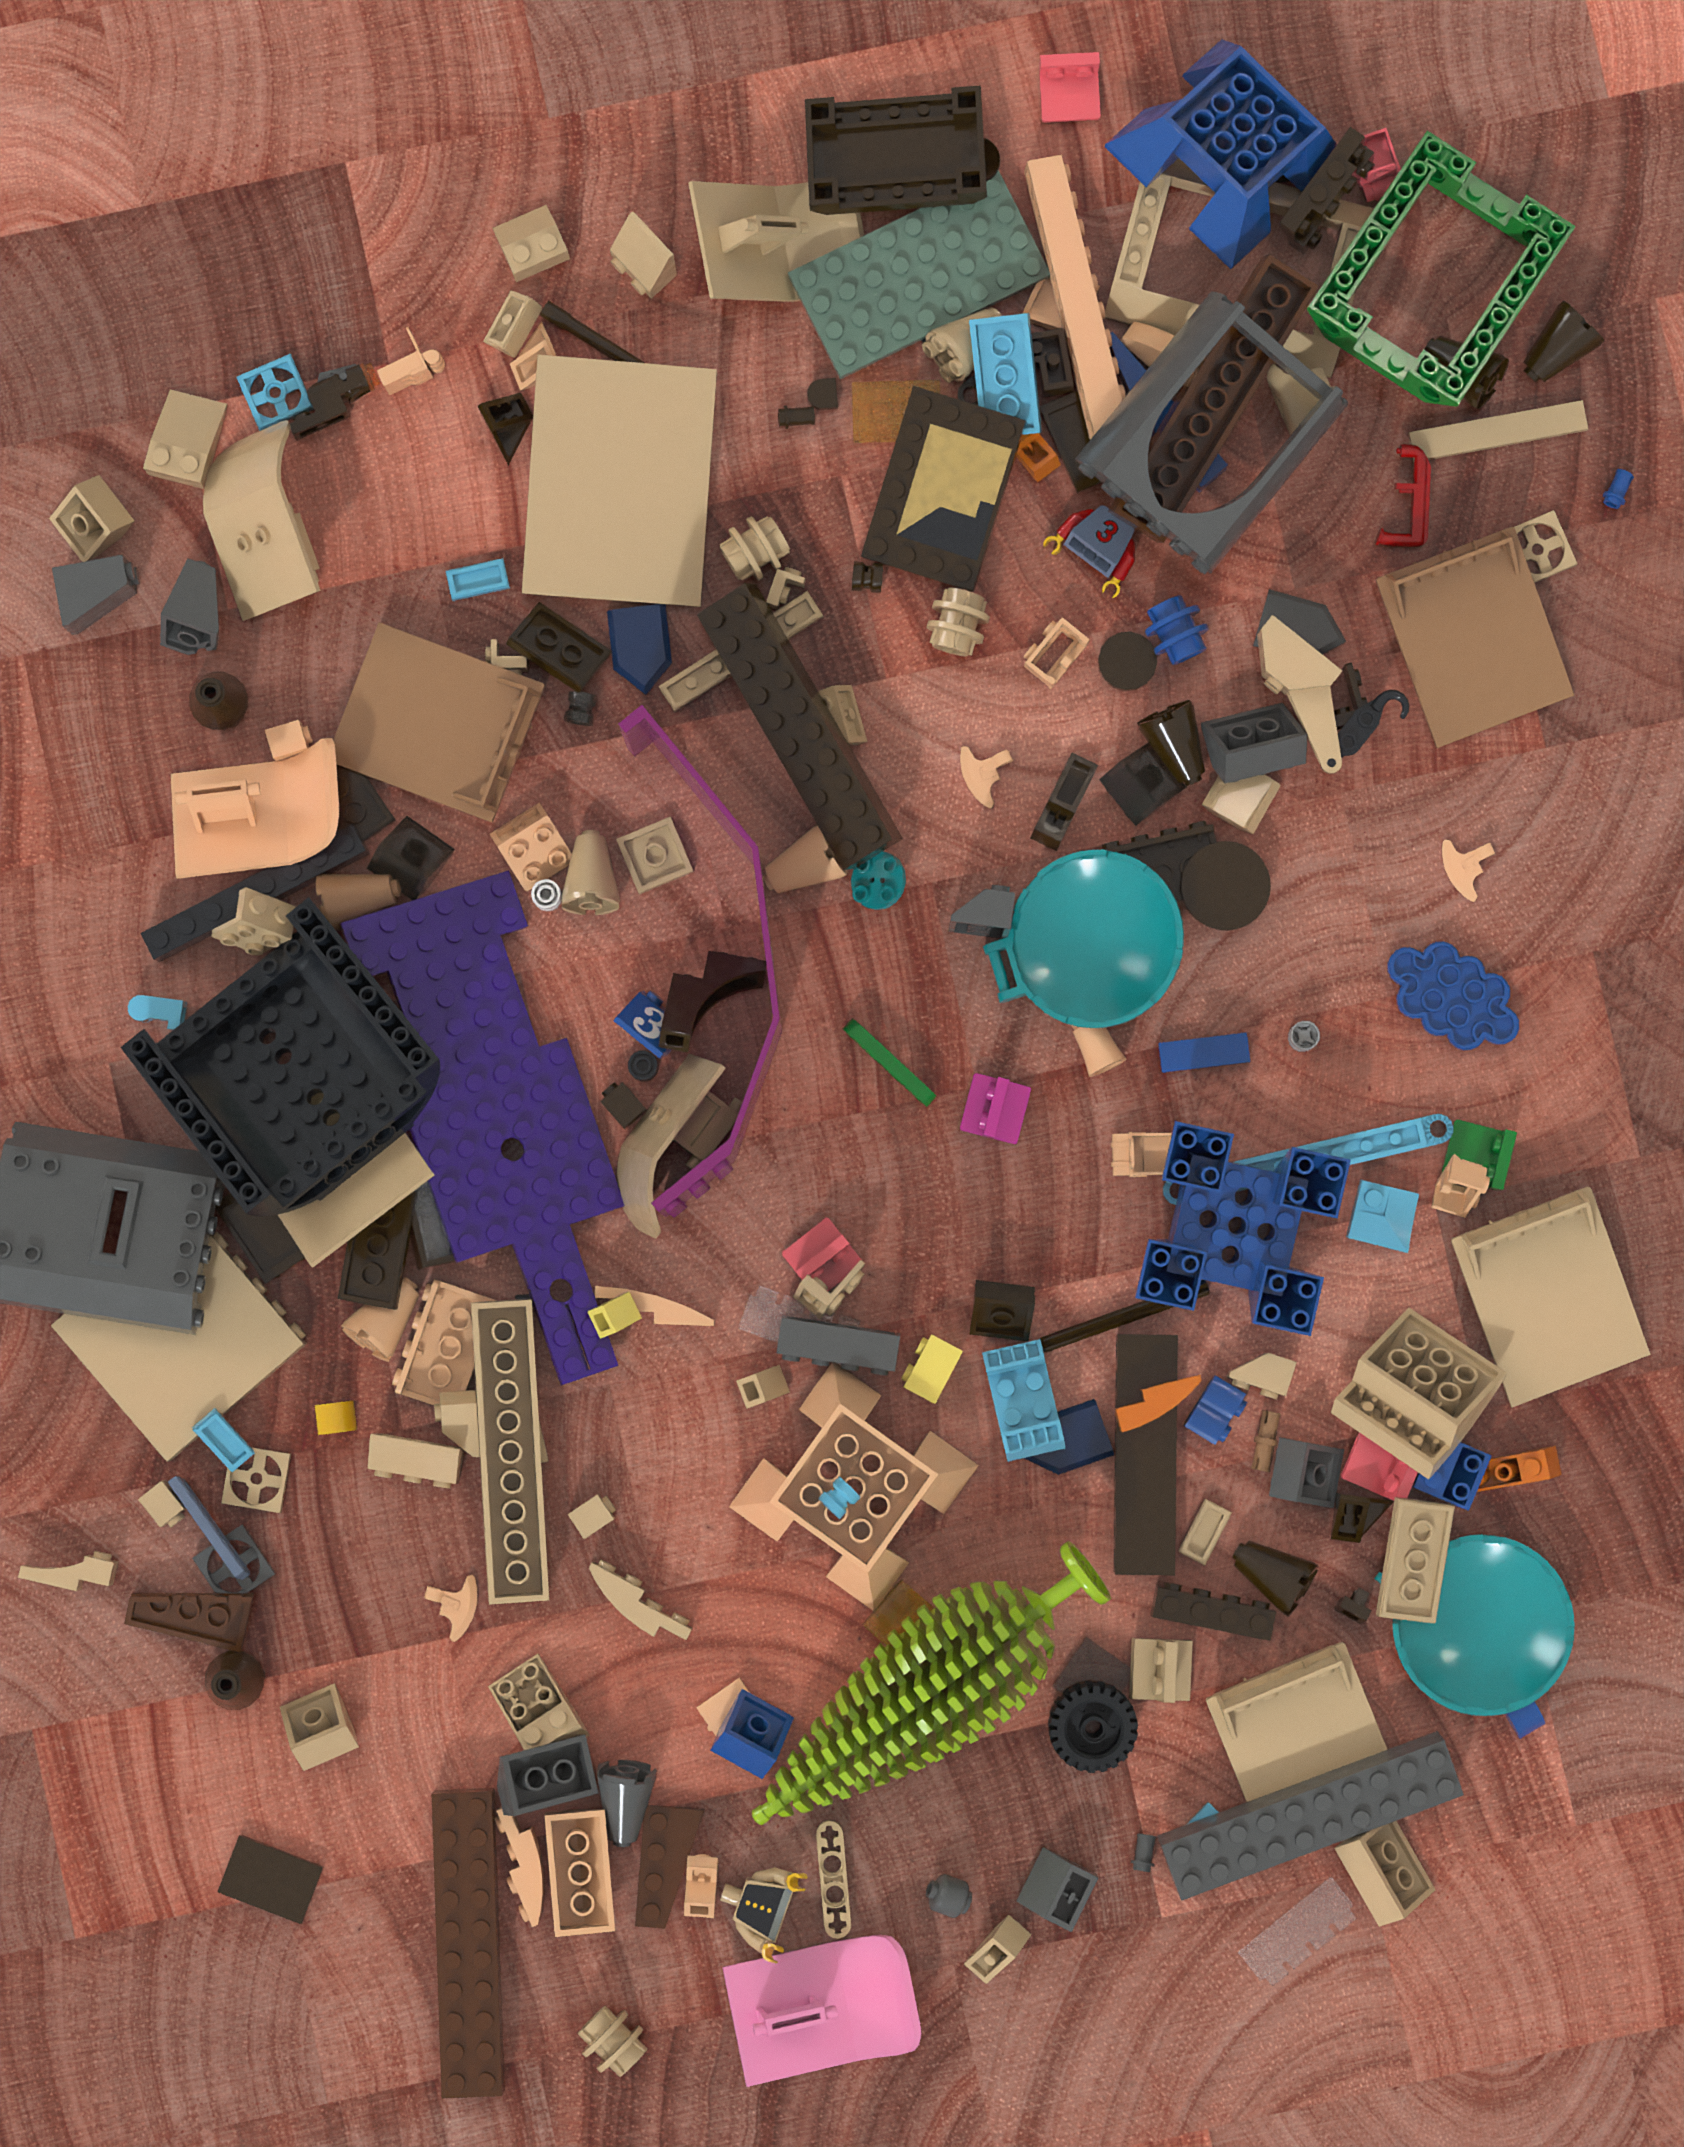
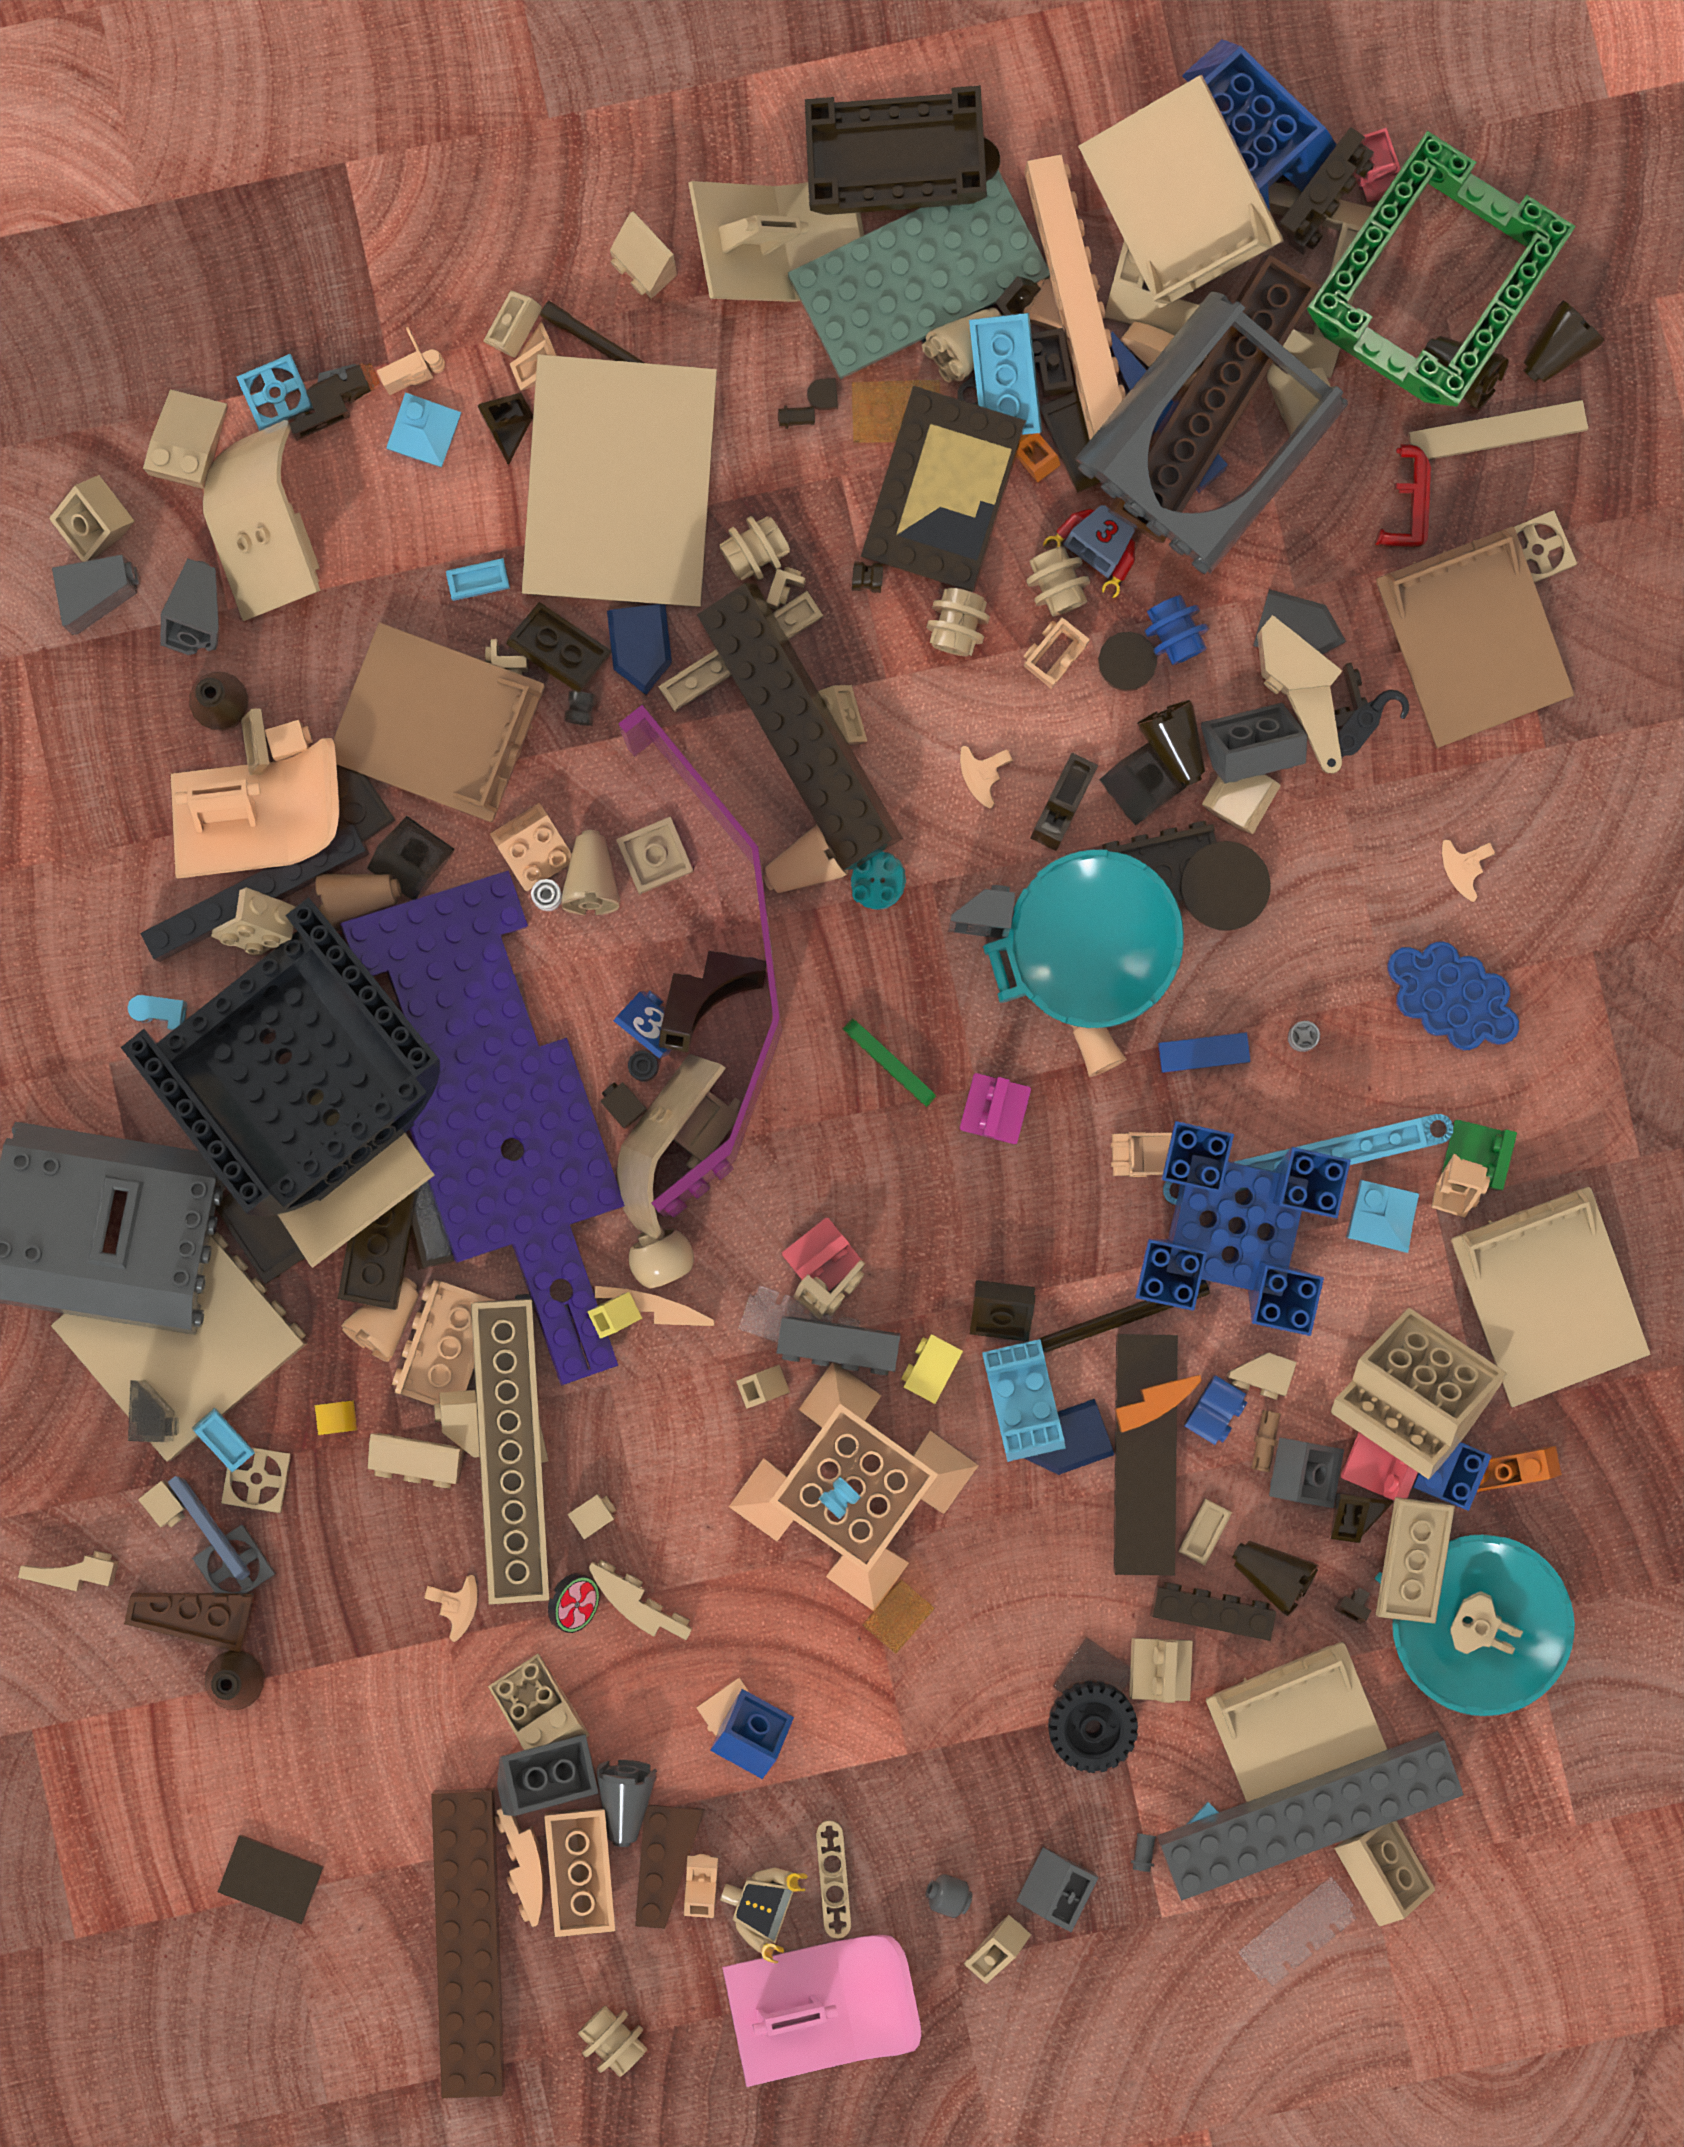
tan slope [280,1683,359,1771] -> none
tan slope [492,205,570,282] -> none
lime plant [752,1541,1111,1825] -> none
coral bracket [1039,52,1101,123] -> none
blue brick [1505,1701,1545,1739] -> none
blue pin [1603,469,1634,509] -> none
none -> clear smoke slope [128,1380,179,1442]
none -> tan tile [241,709,269,775]
none -> medium azure plate [386,392,461,468]
none -> tile [548,1573,599,1633]
none -> tan wheel [629,1226,694,1288]
none -> dark brown bracket [996,276,1041,322]
none -> tan piece [1026,546,1090,616]
none -> tan door [1078,75,1283,308]
none -> tan hinge [1451,1591,1523,1655]

